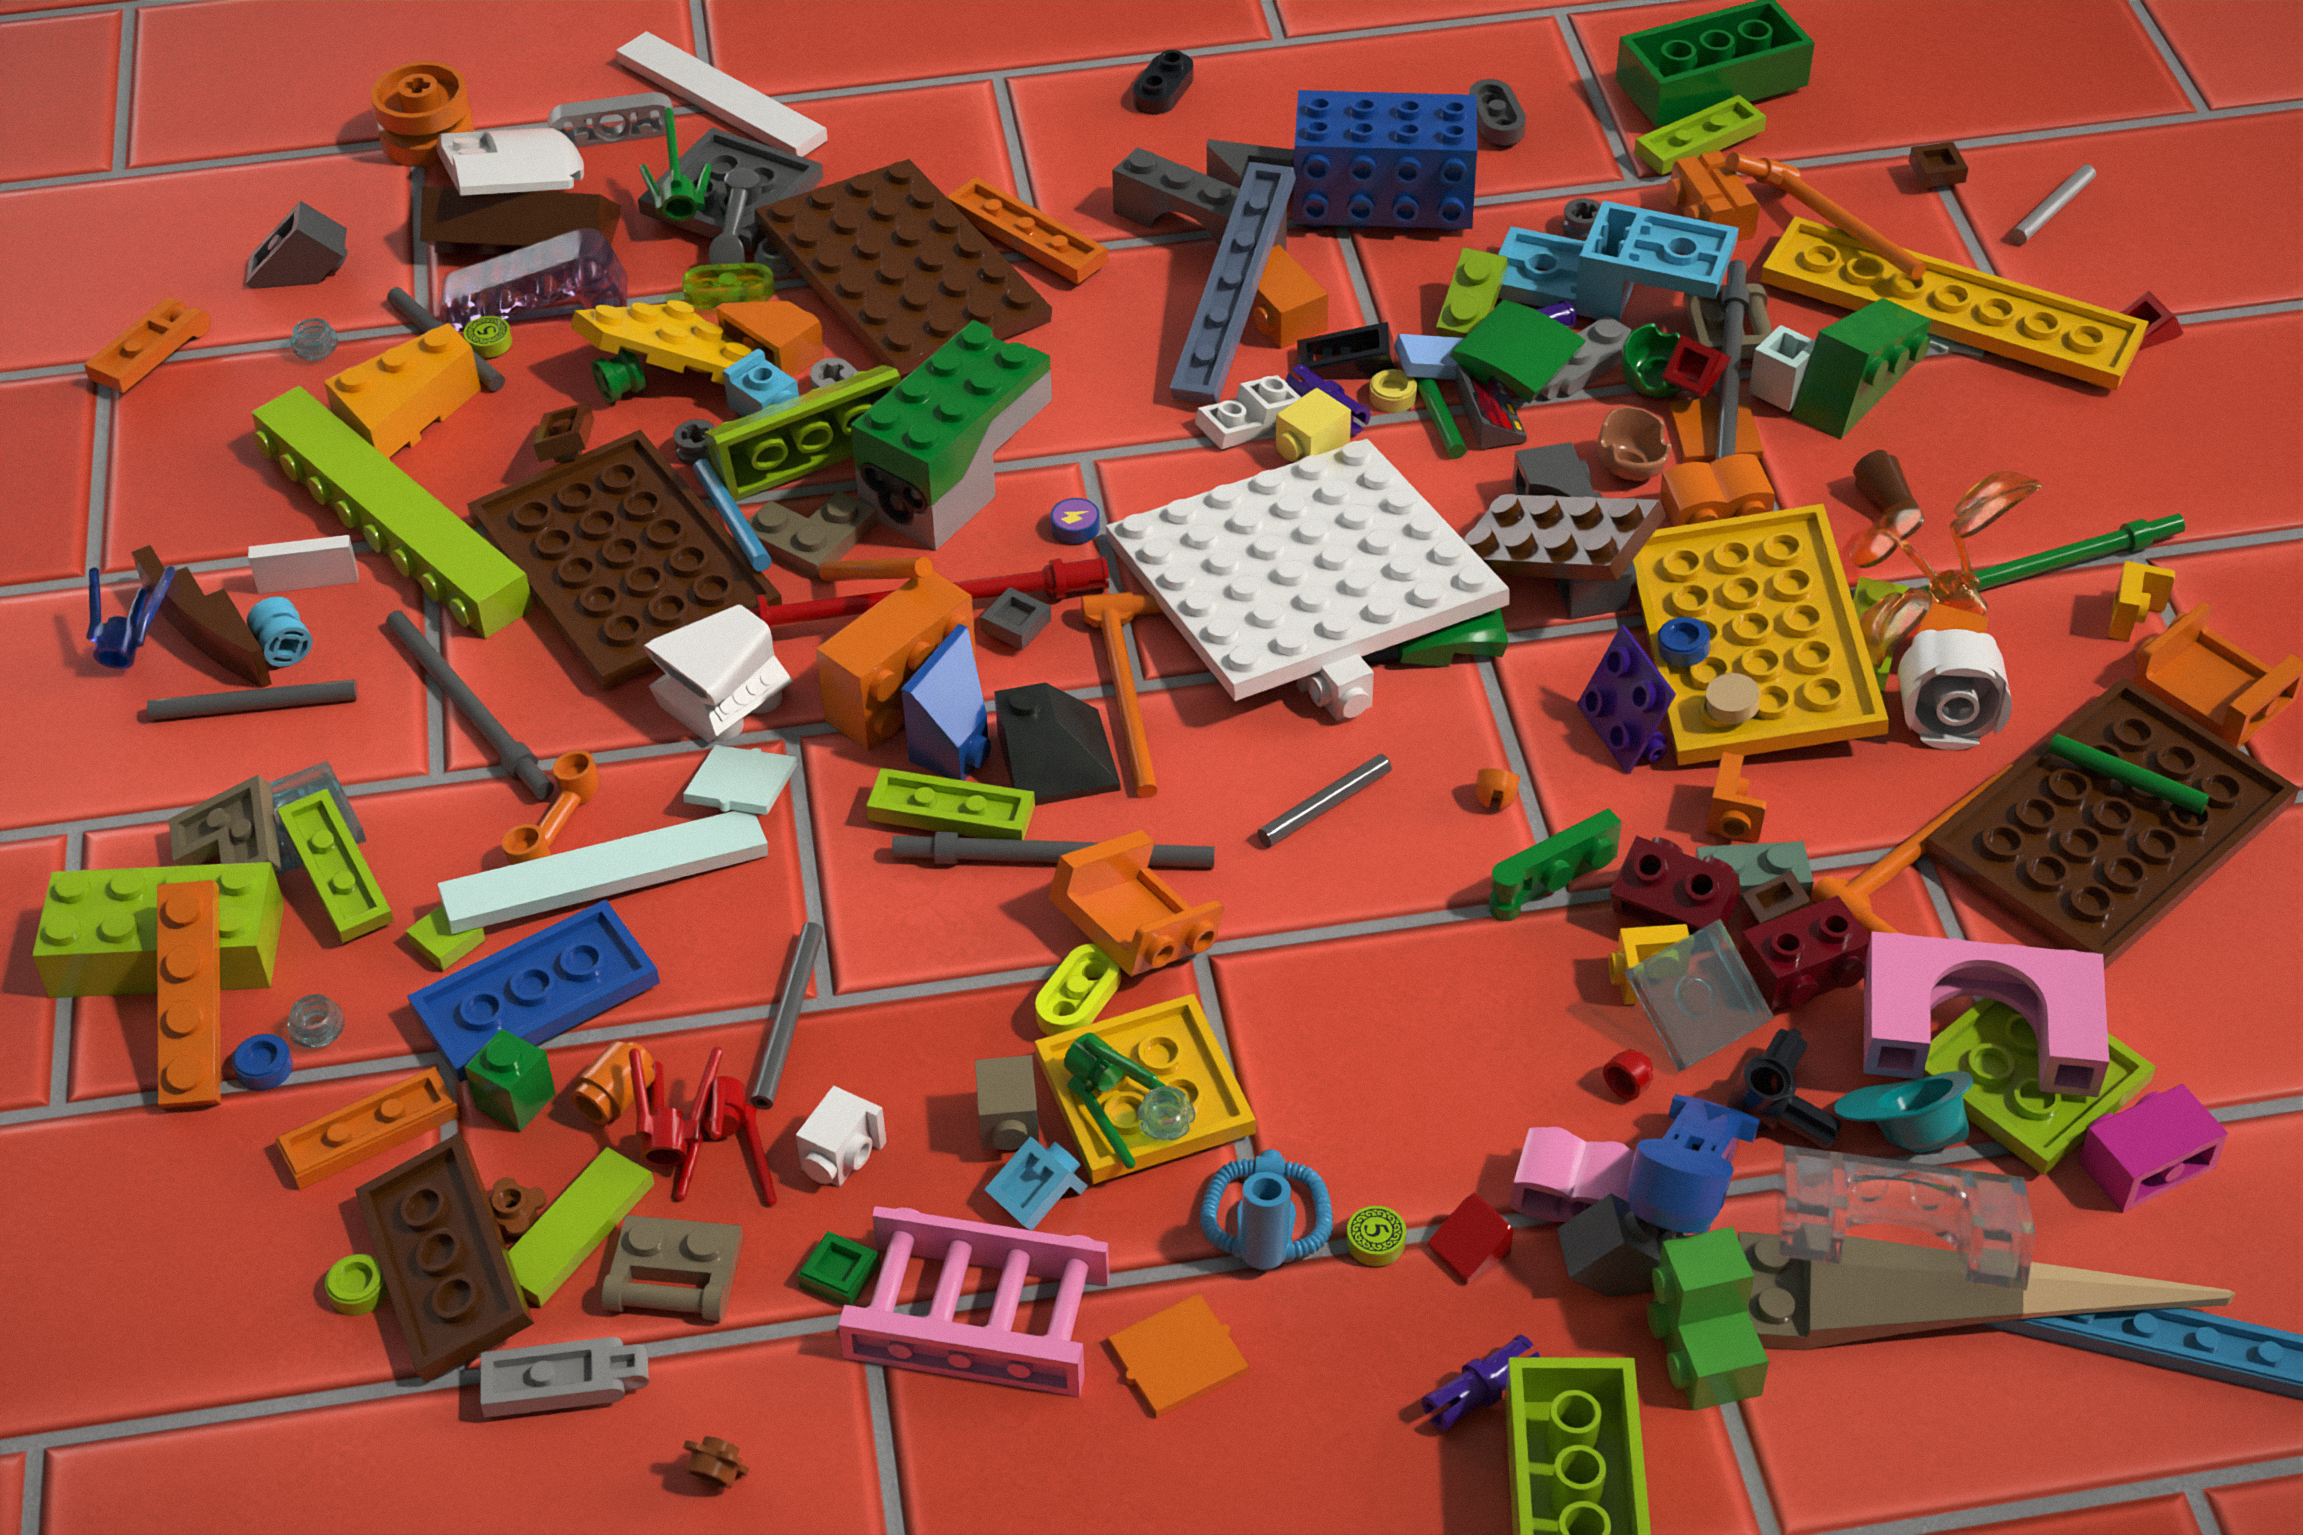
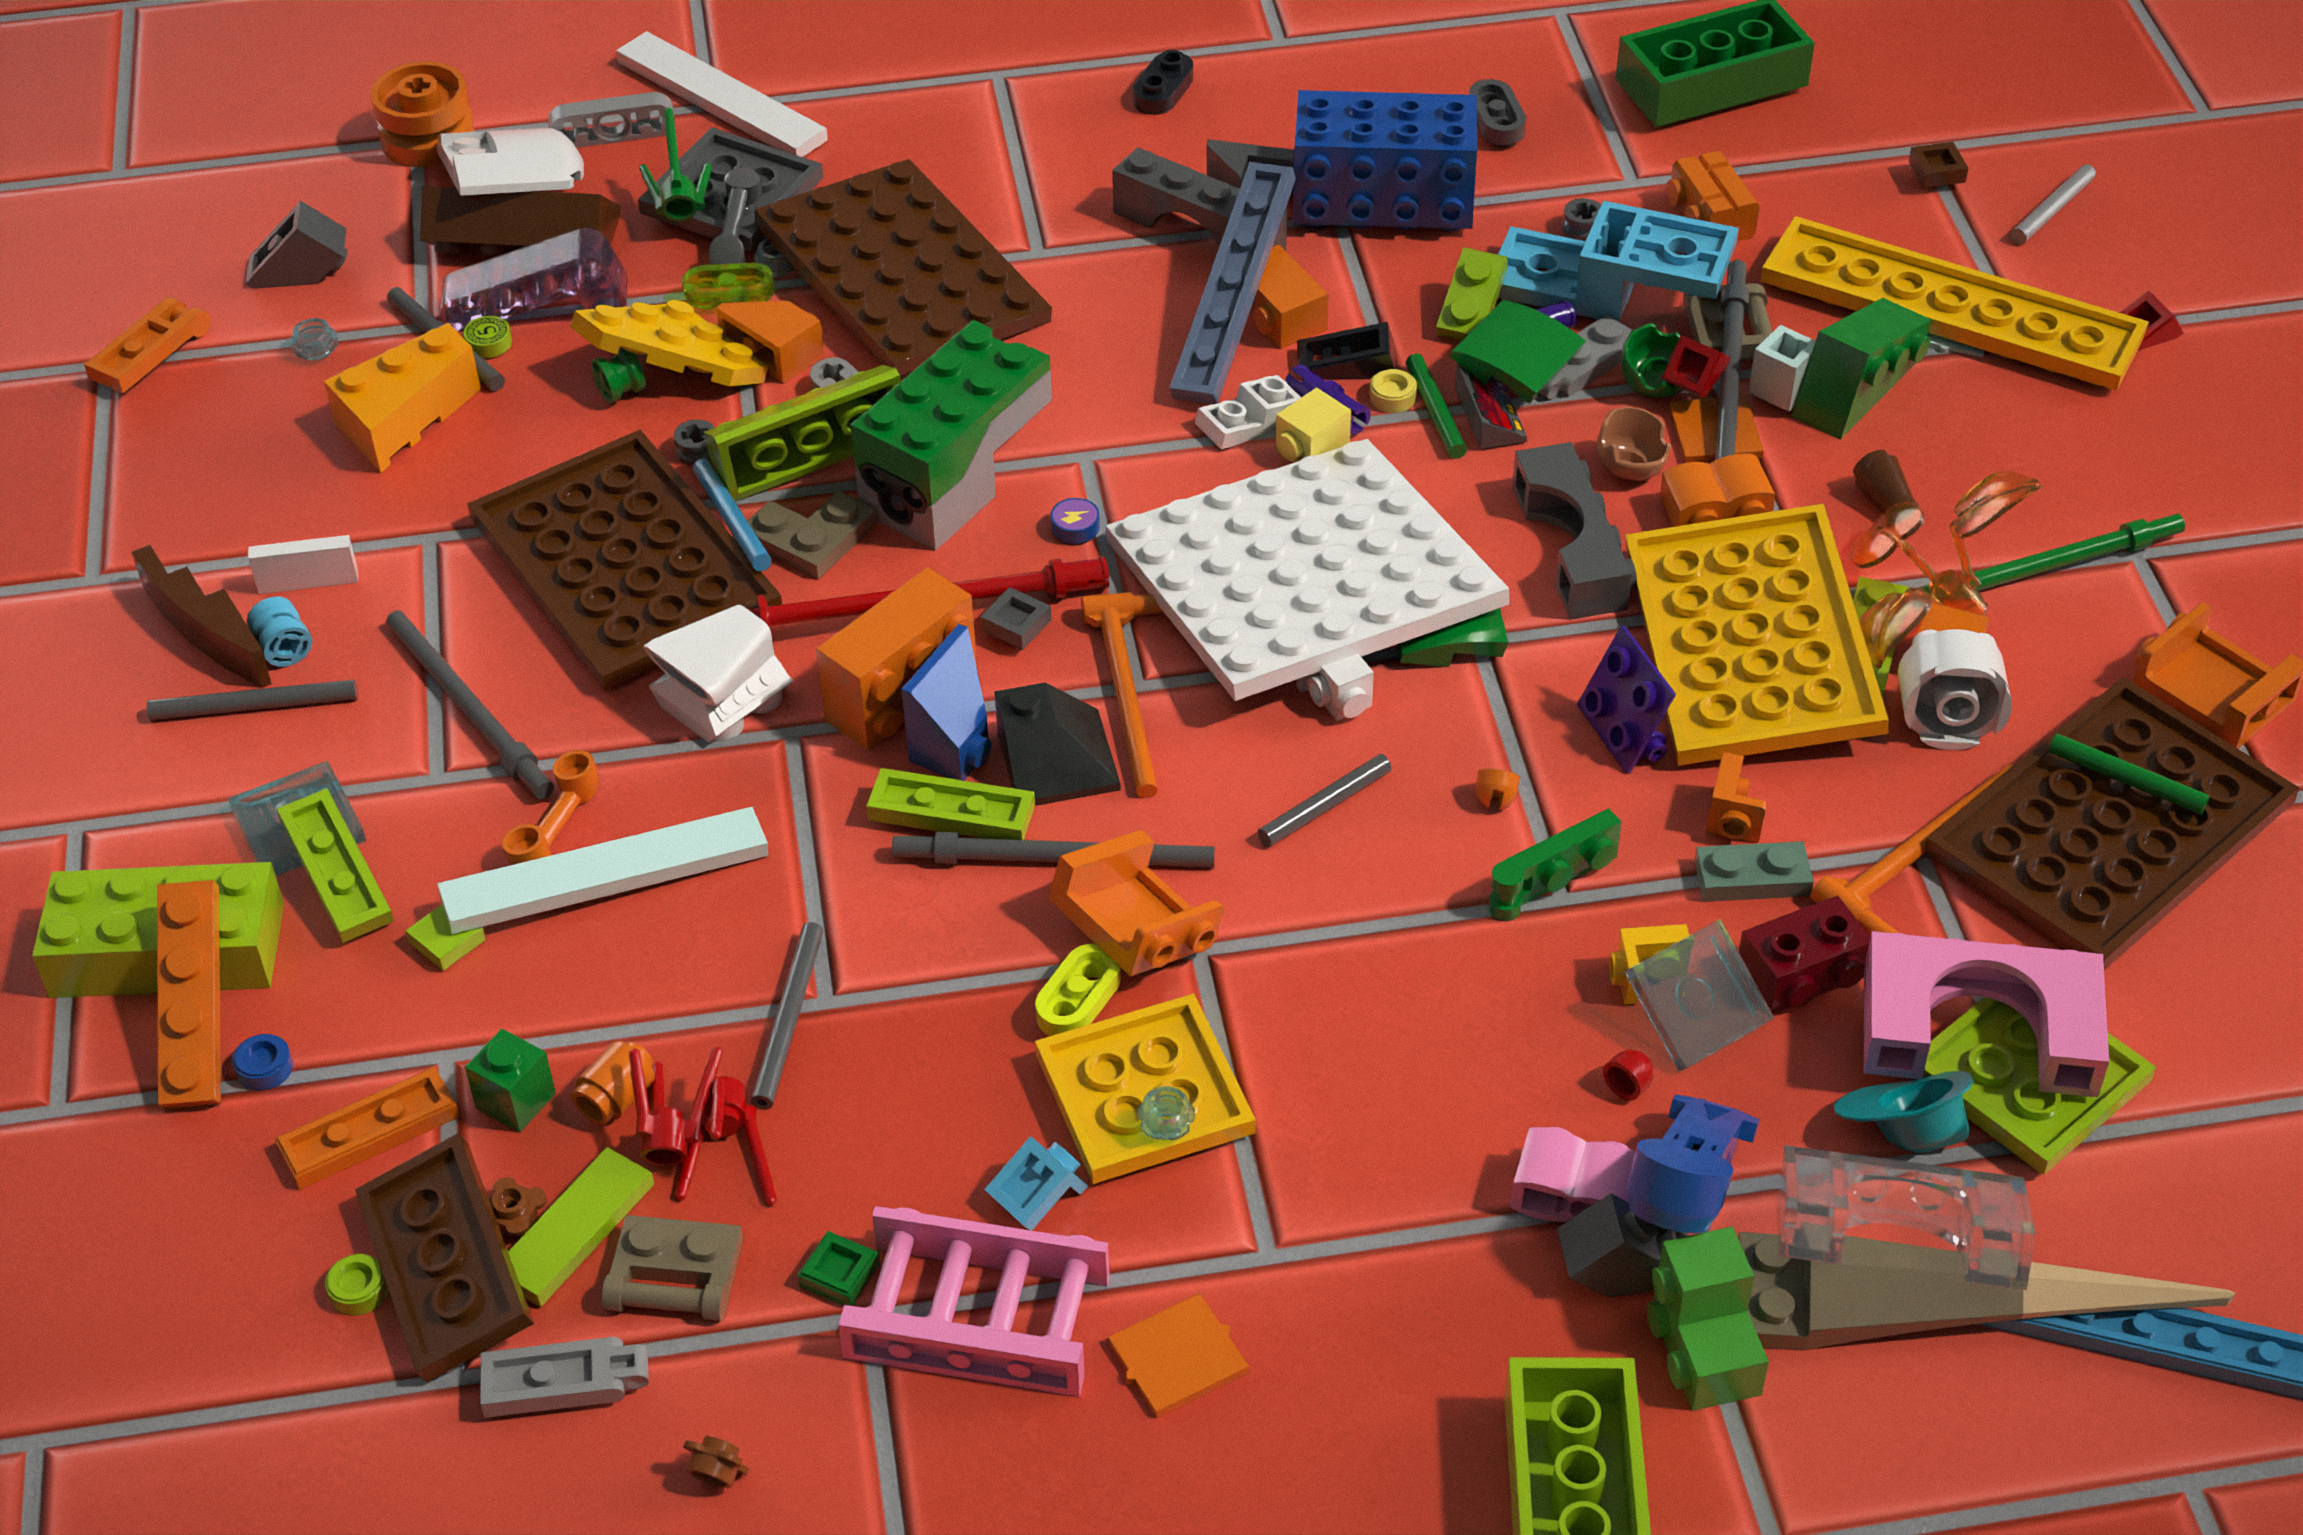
clear blue plant [86,566,175,669] -> none
dark tan plate [169,775,281,872] -> none
lime brick [251,385,534,639] -> none
clear light blue plate [287,994,345,1048] -> none
blue plate [407,899,660,1083] -> none
reddish brown plate [533,402,594,463] -> none
light aqua piece [683,745,797,815] -> none
medium azure brick [723,348,799,417] -> none
white brick [796,1086,887,1187] -> none
orange bar [818,557,933,582] -> none
orange plate [946,176,1108,284] -> none
dark tan brick [975,1055,1039,1150] -> none
green plant [1064,1032,1182,1169] -> none
dark azure piece [1199,1149,1334,1270] -> none
lime tile [1346,1205,1406,1266] -> none
light blue tile [1394,334,1464,380] -> none
dark purple pin [1421,1335,1540,1432] -> none
red slope [1427,1192,1513,1284] -> none
reddish brown plate [1464,494,1667,582] -> none
dark red brick [1610,835,1741,950] -> none
lime plate [1634,95,1767,175] -> none
blue tile [1658,617,1710,667] -> none
tan tile [1706,673,1759,724] -> none
orange bar [1725,152,1926,280] -> none
black axle [1727,1028,1842,1148] -> none
reddish brown plate [1741,871,1812,925] -> none
dark pink brick [2078,1083,2228,1213] -> none
yellow bracket [2108,561,2175,642] -> none

